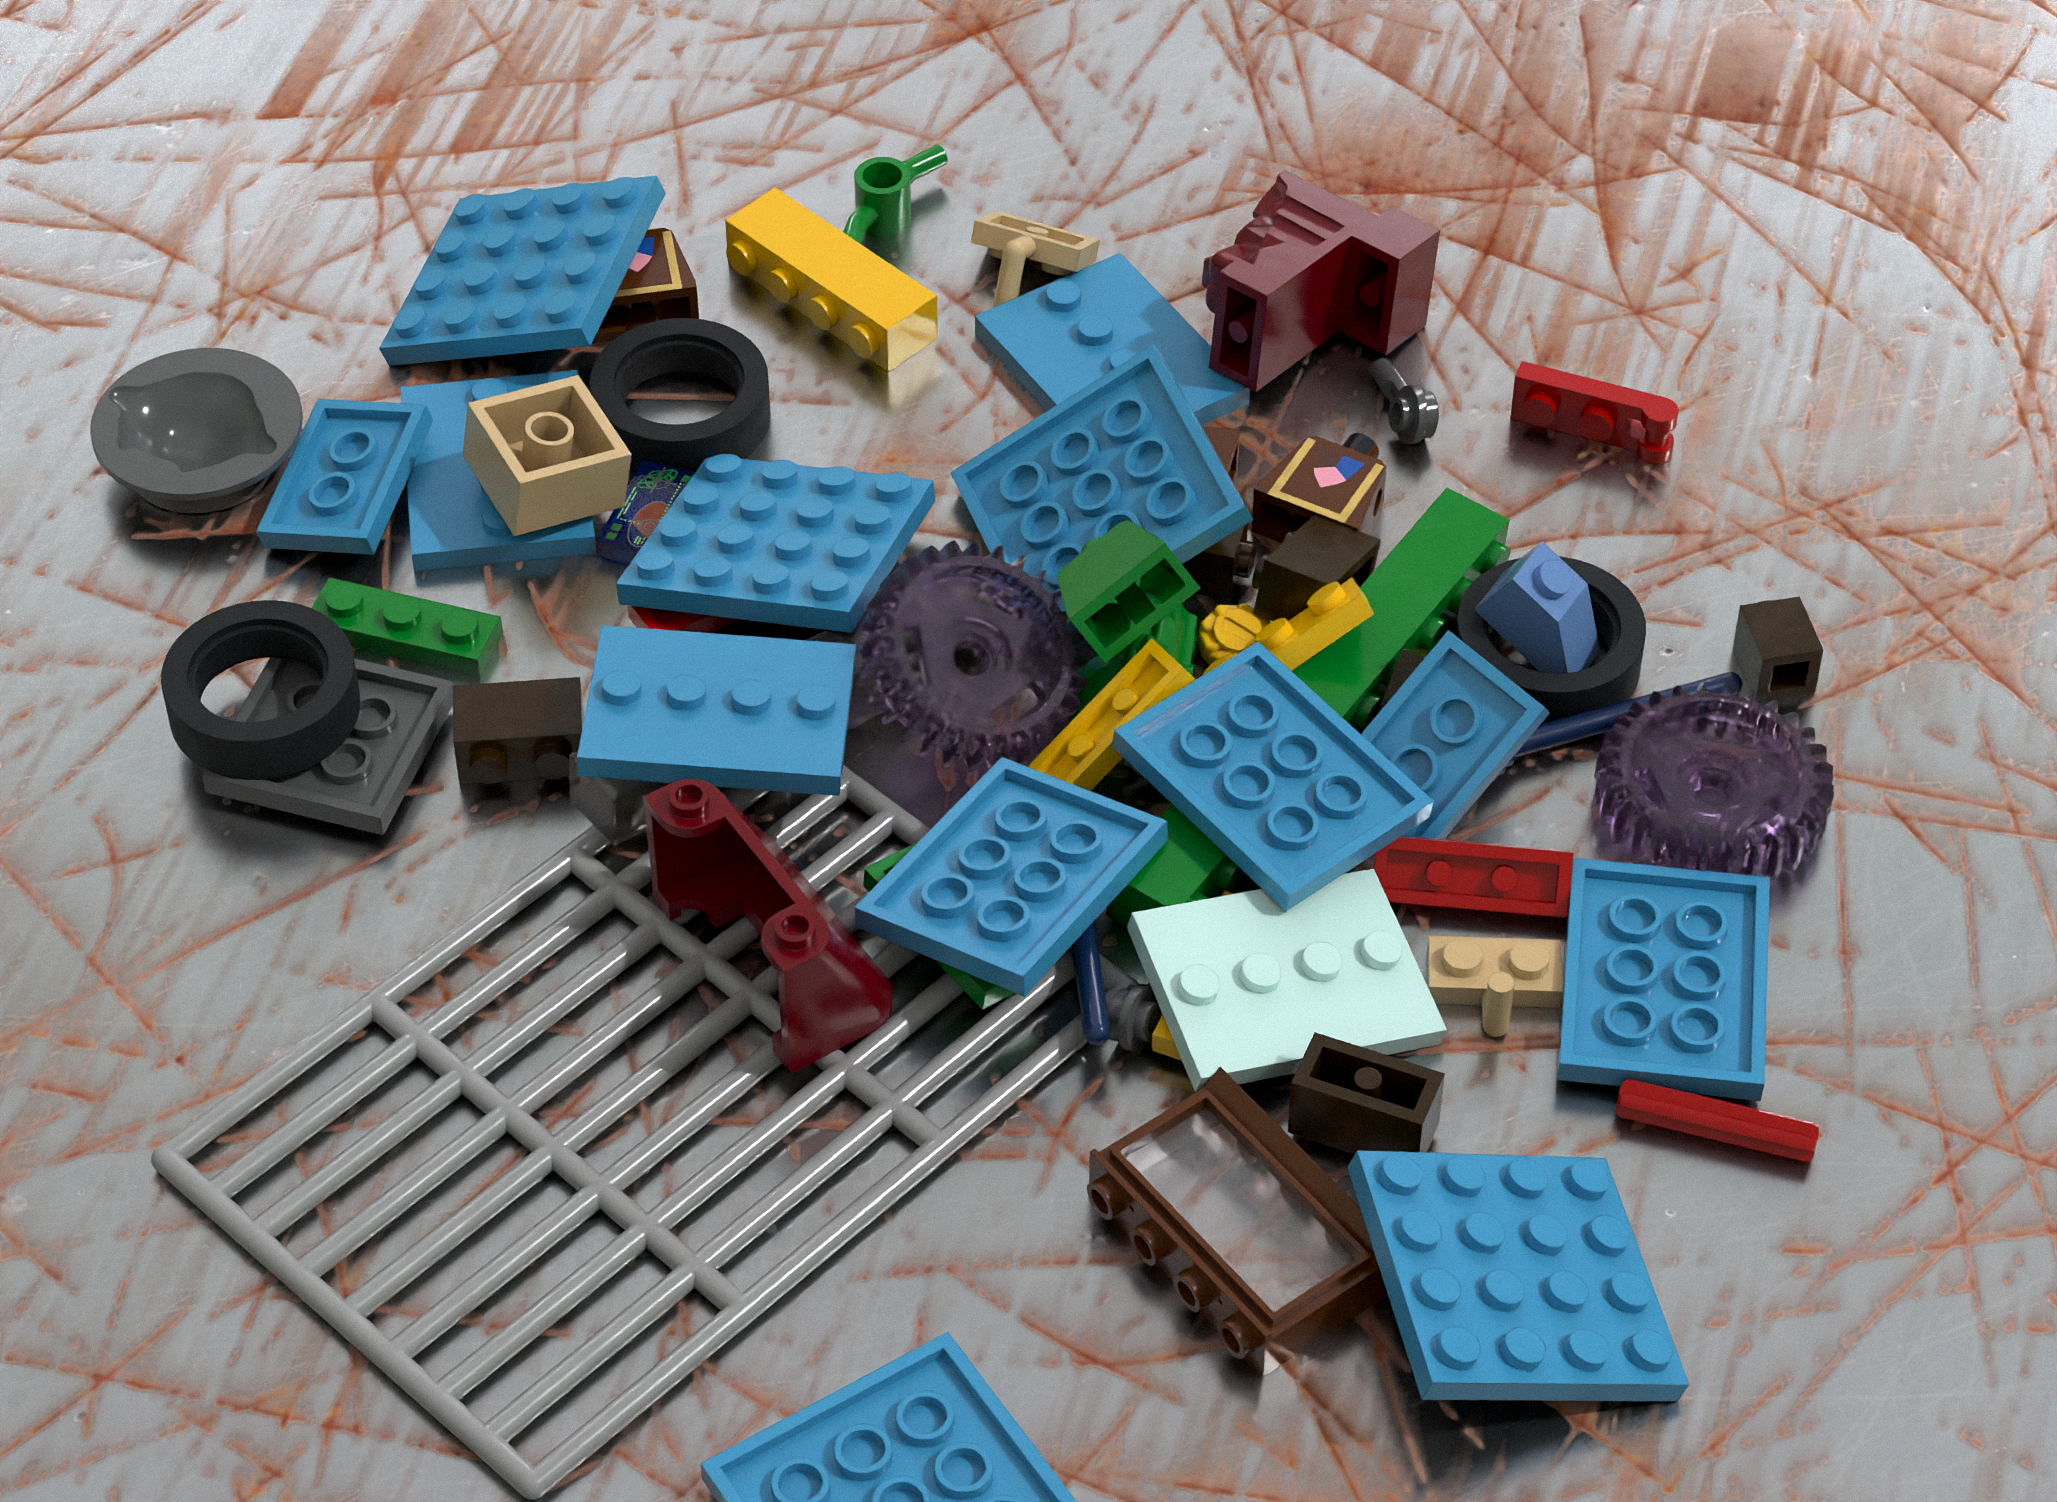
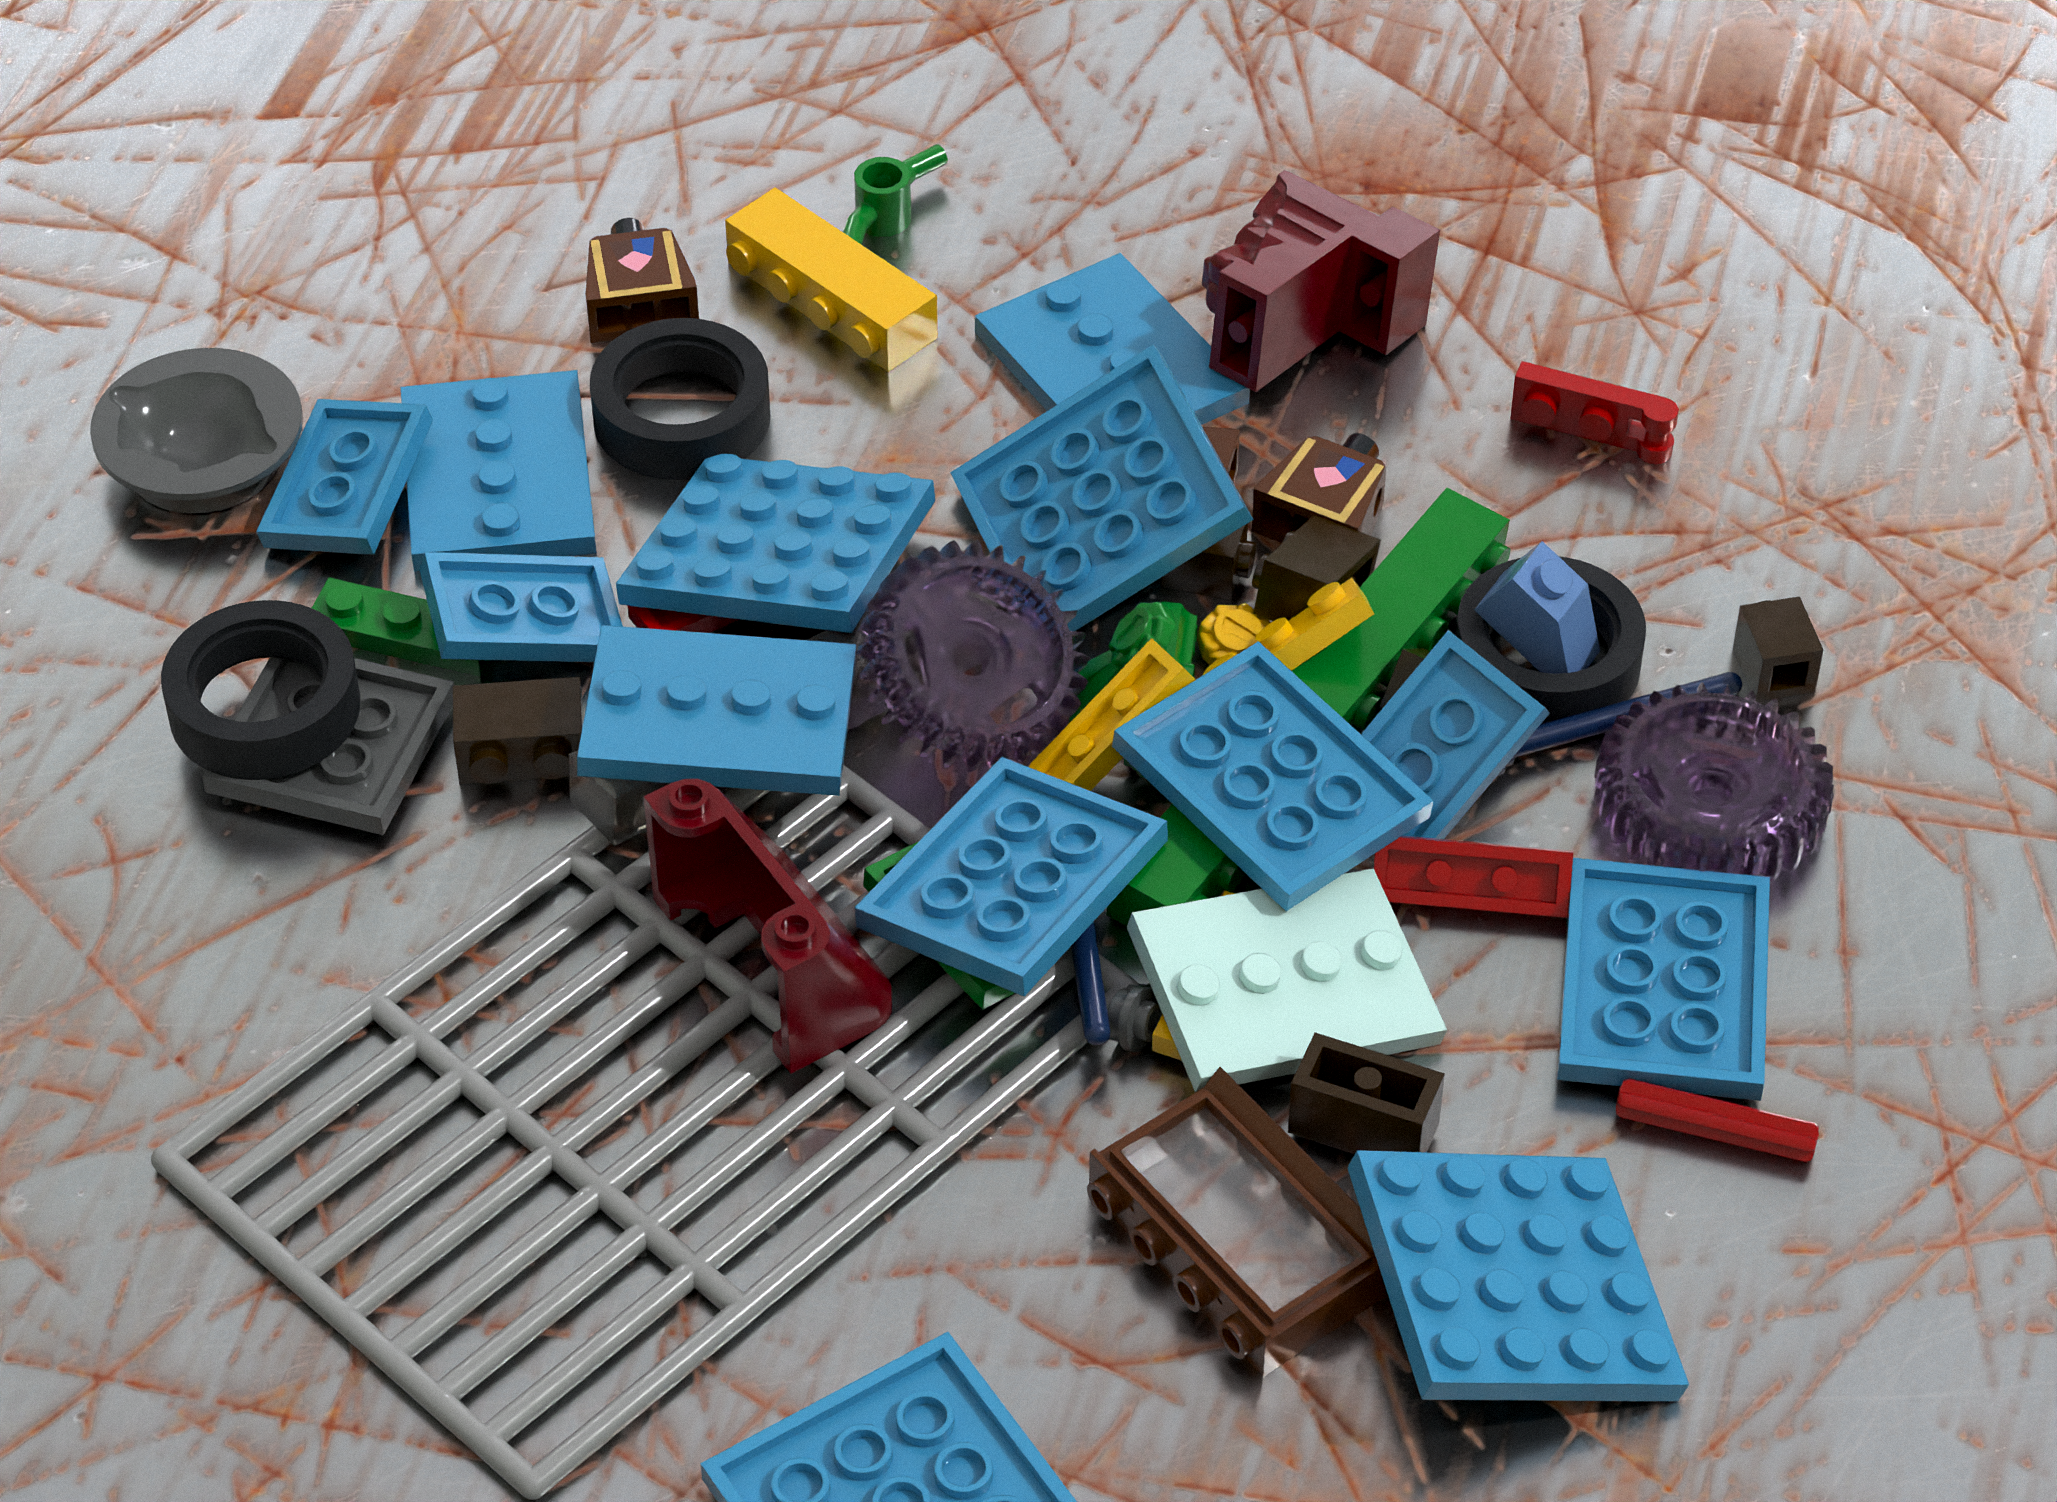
dark azure plate [379,175,666,366] -> none
tan brick [463,375,632,536] -> none
clear blue tile [596,460,695,564] -> none
tan plate [971,210,1100,307] -> none
green torso [1057,520,1201,663] -> none
dark grey plate [1370,358,1439,444] -> none
tan plate [1427,935,1563,1037] -> none
none -> dark azure plate [419,552,623,662]

